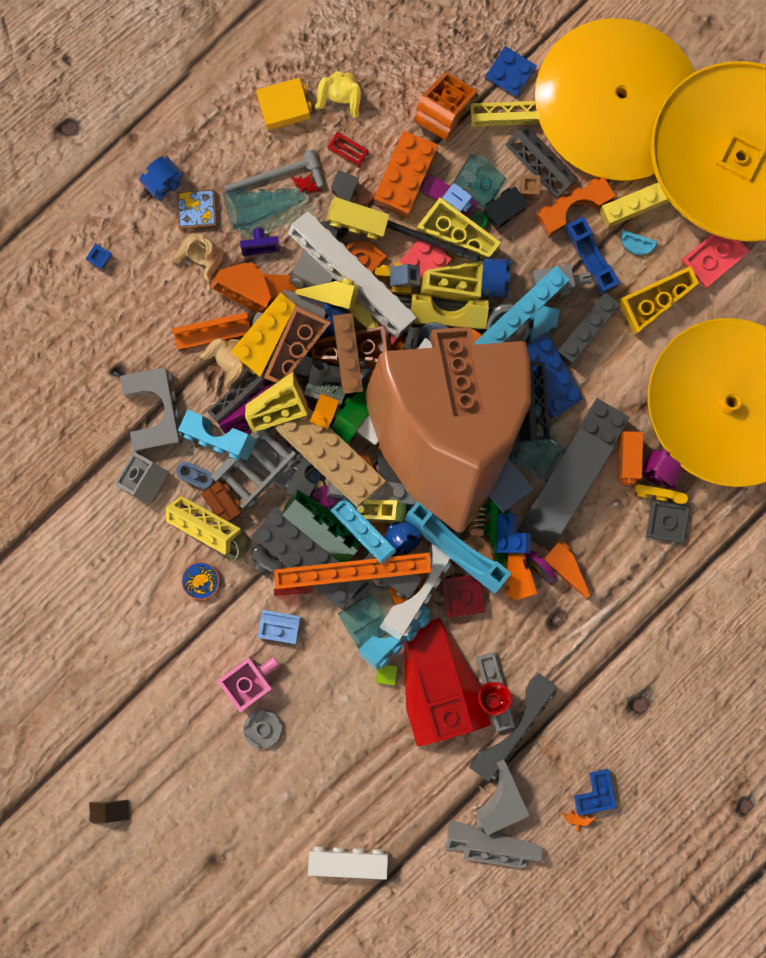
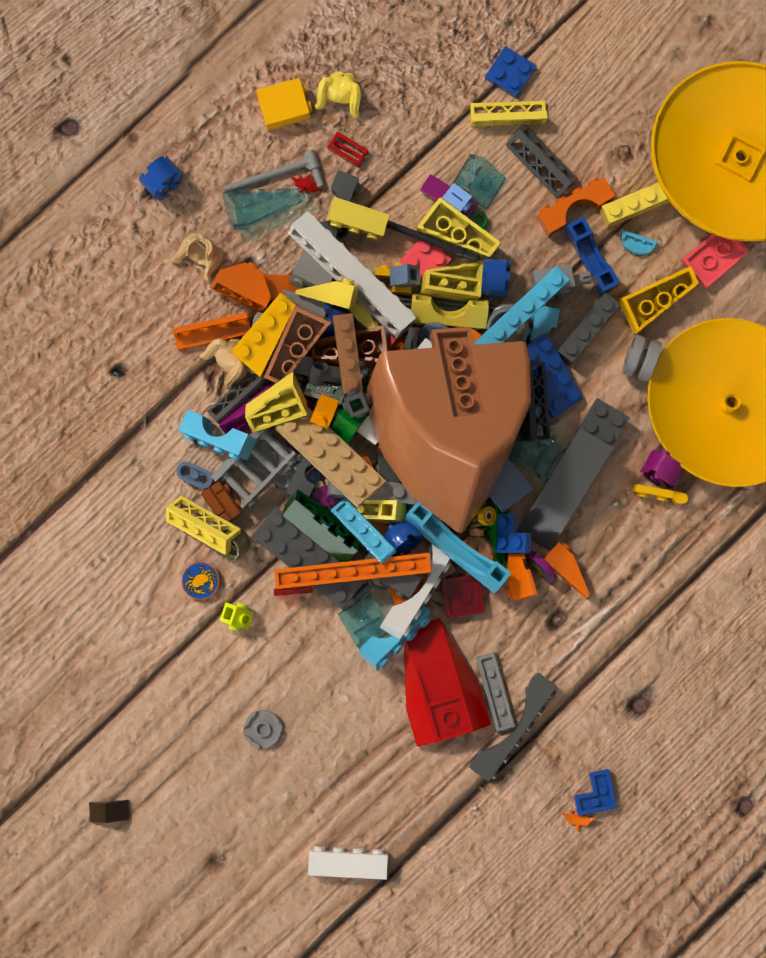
blue plate [86,243,113,270] -> none
light grey slope [115,452,169,505] -> none
light grey arch [120,367,183,453] -> none
tile [177,189,217,229] -> none
bright pink brick [217,656,280,712] -> none
dark purple tile [240,228,280,256] -> none
dark grey piece [251,545,284,575] -> none
light blue plate [257,610,301,644] -> none
orange tile [346,240,387,274] -> none
orange brick [374,130,438,218] -> none
lime tile [376,665,398,685] -> none
orange brick [413,72,478,141] -> none
light grey wedge [445,820,542,868] -> none
light grey arch [475,759,529,835] -> none
red helmet [478,682,512,716] -> none
black brick [483,186,529,231] -> none
medium nougat panel [519,175,540,200] -> none
yellow dish [535,18,695,181] -> none
orange brick [617,431,643,485] -> none
dark grey tile [645,499,690,544] -> none
none -> neon yellow brick [219,602,254,631]
none -> dark grey brick [342,388,372,418]
none -> yellow tile [478,506,496,526]
none -> light grey wheel [622,334,662,383]

